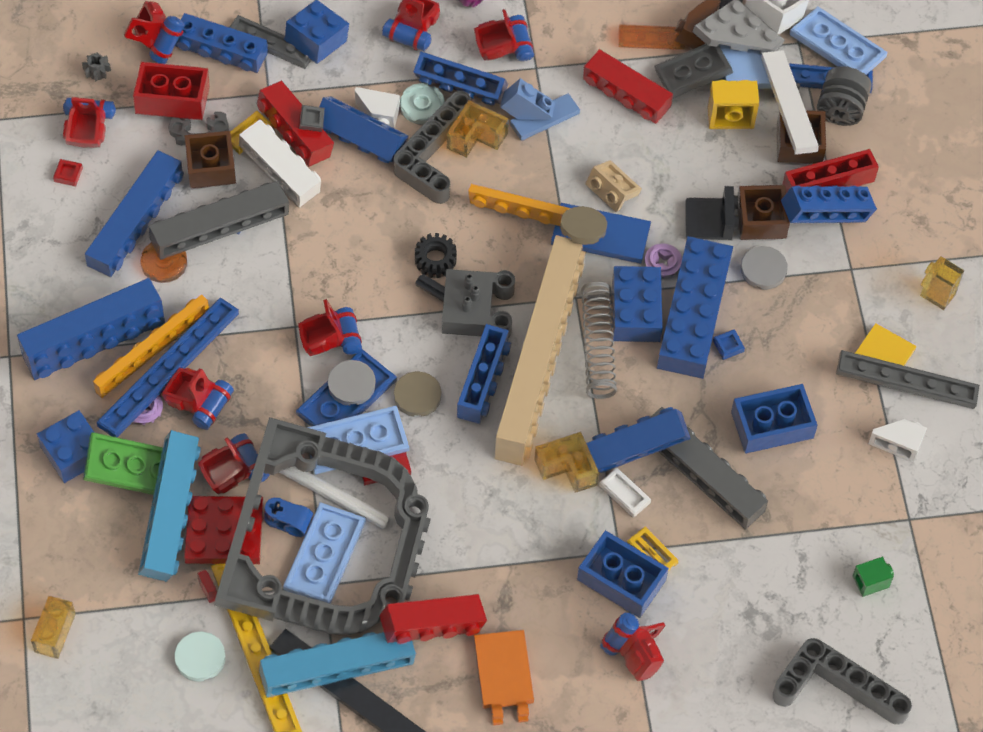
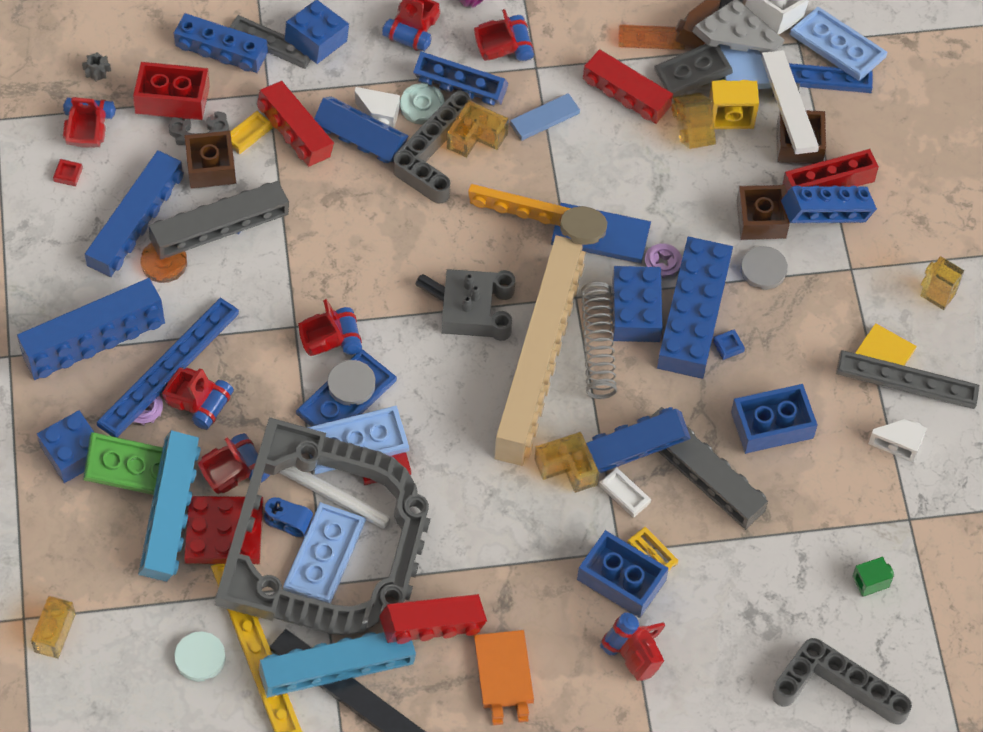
light orange plate [93,294,209,398] -> none
red piece [124,1,185,64] -> none
red tile [197,569,217,603] -> none
white brick [239,119,321,208] -> none
dark grey tile [299,105,325,132] -> none
dark tan tile [394,371,442,417] -> none
black tyre [415,233,457,278] -> none
blue brick [457,324,512,424] -> none
medium blue slope [500,78,555,120] -> none
tan bracket [585,160,642,212] -> none
black bracket [685,186,739,240] -> none
dark grey wheel [817,66,872,126] -> none
none -> clear yellow brick [671,92,716,149]

